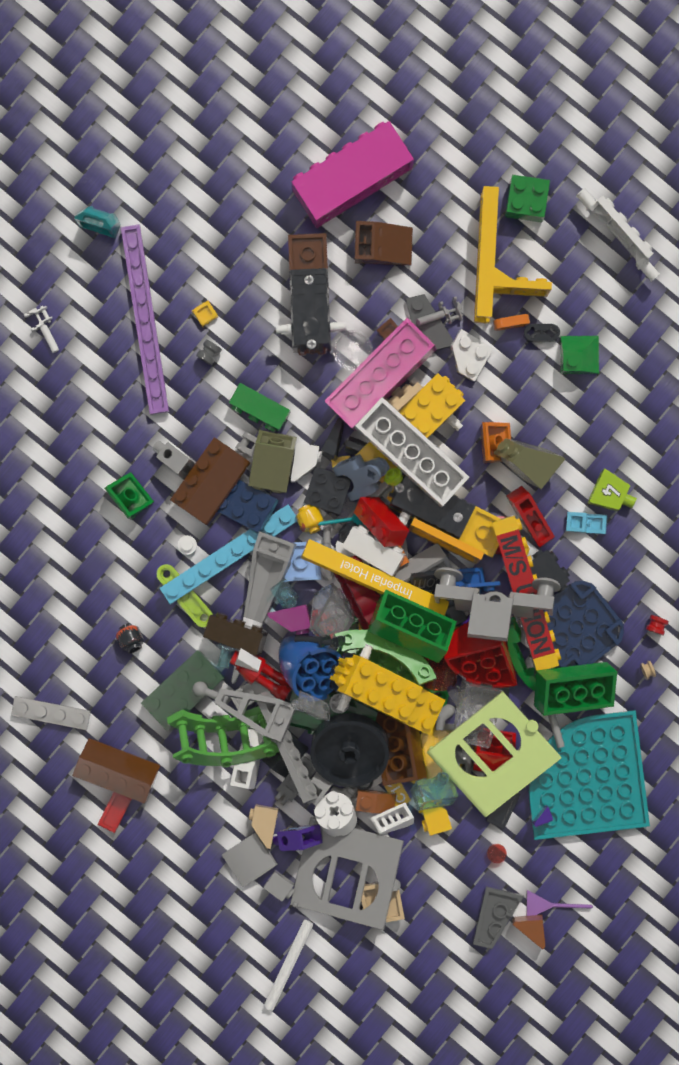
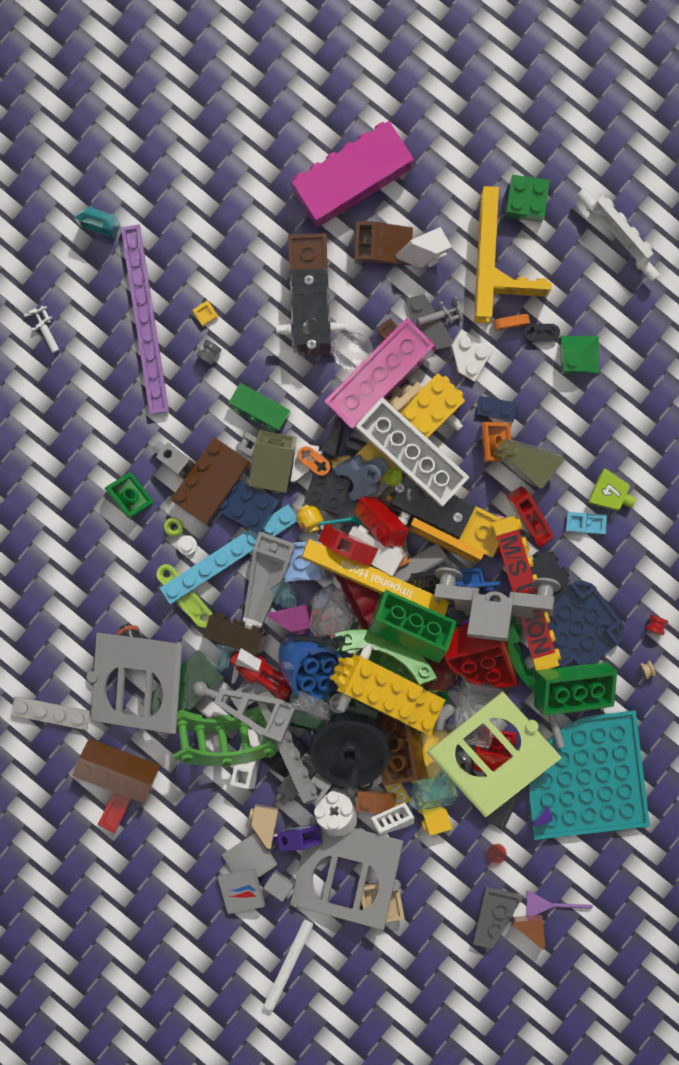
none -> light grey door [87,633,182,734]
none -> lime plate [164,517,184,537]
none -> light grey tile [218,868,265,914]
none -> orange beam [298,446,330,476]
none -> red slope [318,523,379,566]
none -> white slope [396,227,452,268]
none -> dark blue plate [476,396,517,422]

